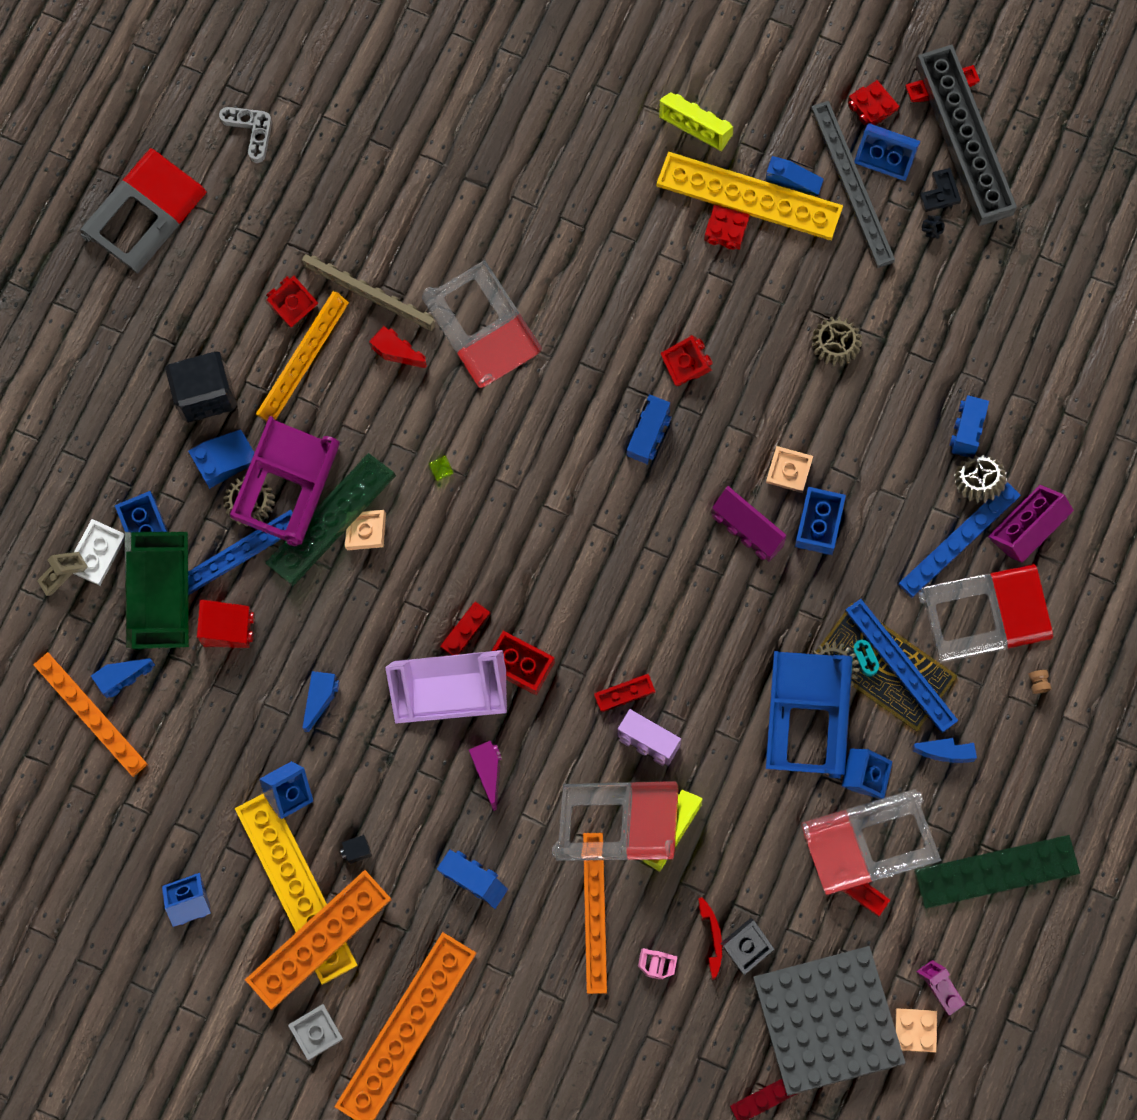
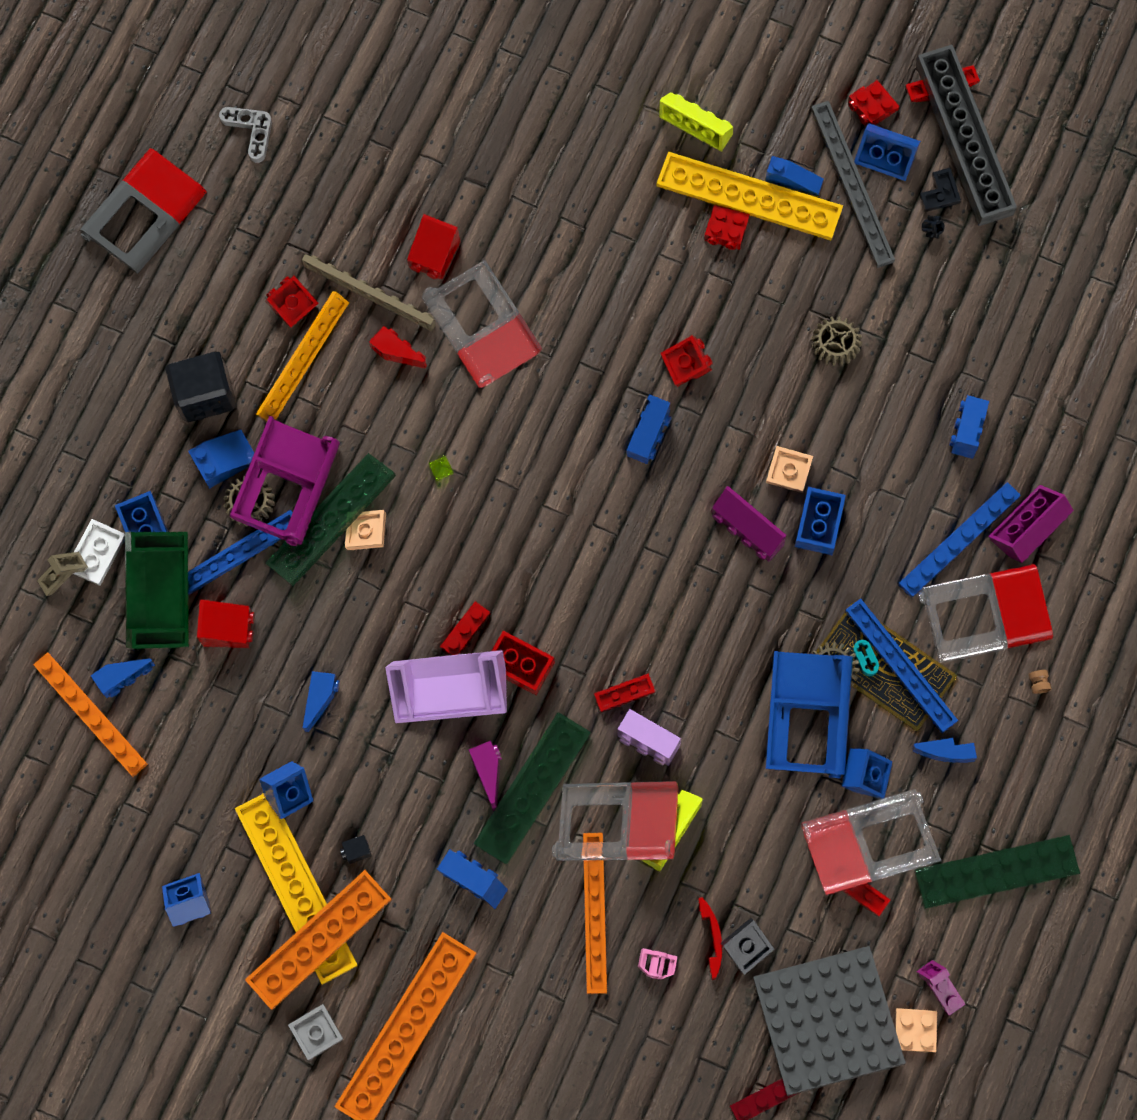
dark tan gear [954,454,1007,504] -> none
none -> red slope [407,214,460,280]
none -> clear green plate [473,712,591,865]

